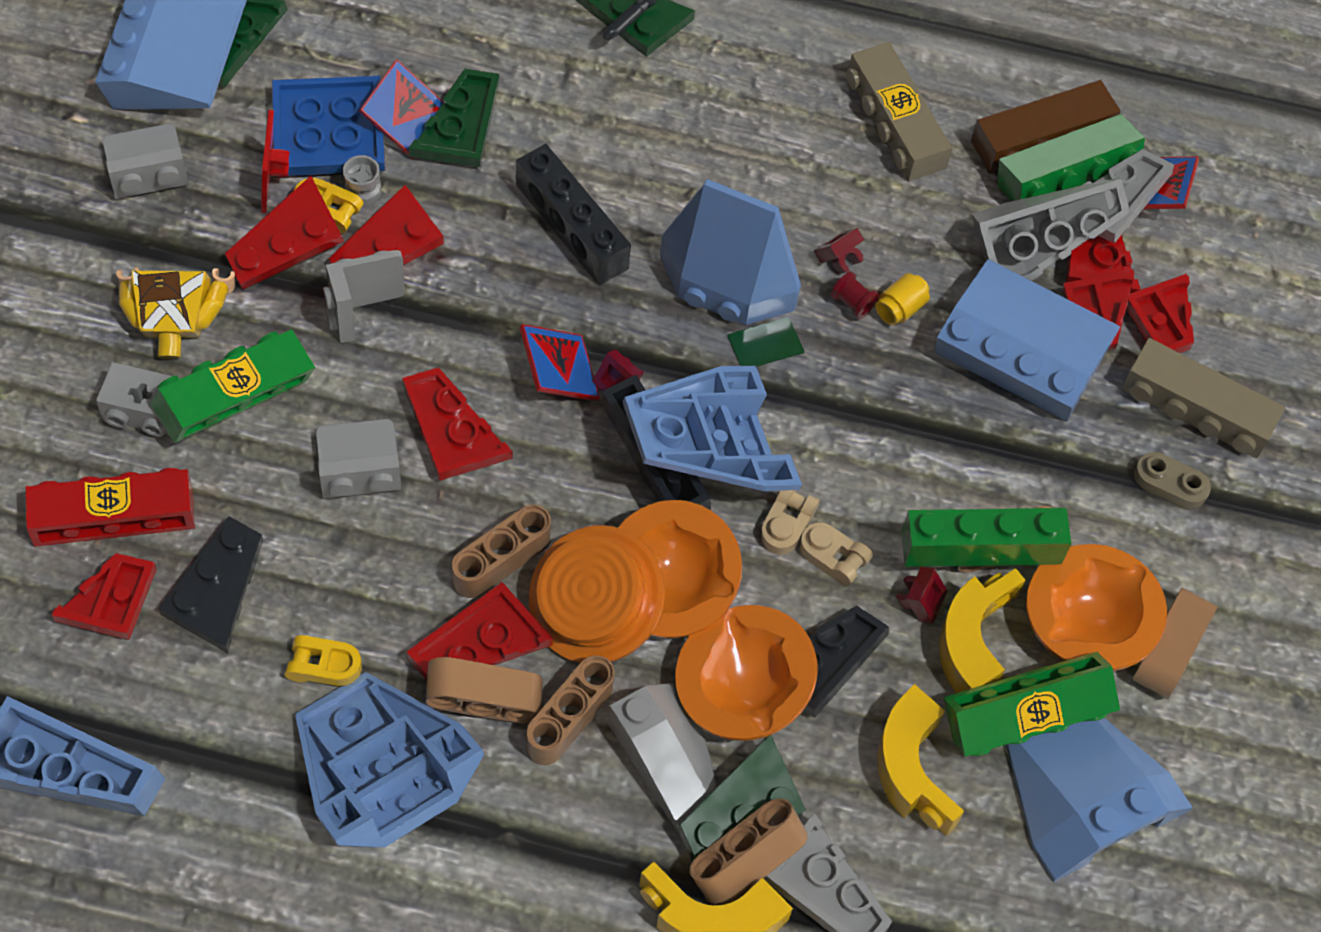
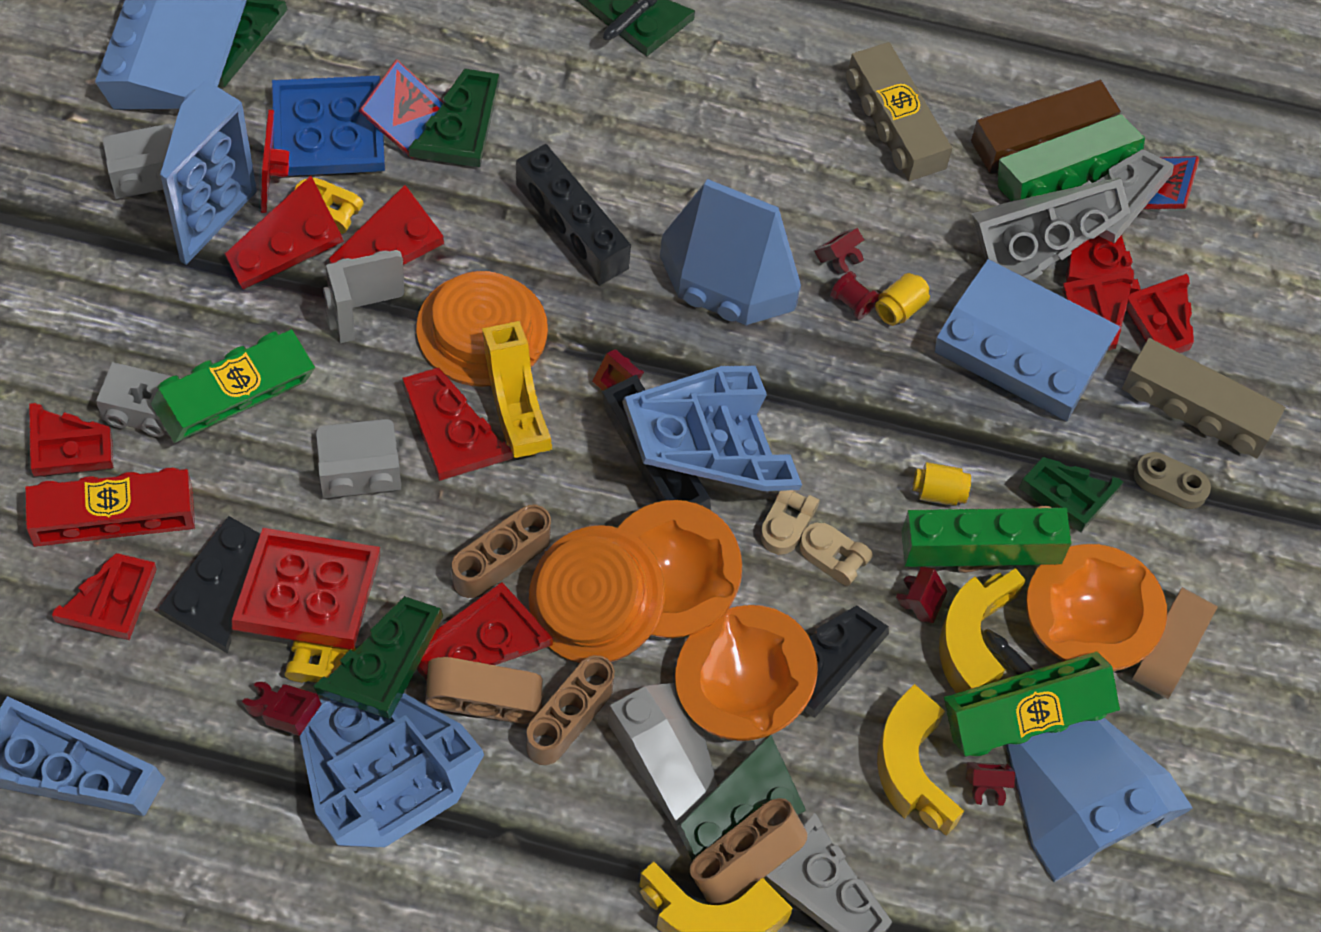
torso [116,267,235,359] -> none
light grey wheel [343,155,381,206] -> none
piece [519,324,600,401] -> none
dark green sticker [728,317,804,367] -> none
none -> red wing [29,403,114,477]
none -> medium blue slope [160,80,257,265]
none -> red plate [232,528,380,650]
none -> dark red plate [242,682,322,736]
none -> dark green wing [313,596,443,719]
none -> orange piece [416,271,548,387]
none -> yellow arch [482,321,552,458]
none -> yellow brick [912,462,971,506]
none -> dark red tile [966,762,1015,806]
none -> black piece [984,629,1034,675]
none -> dark green wing [1018,457,1124,533]

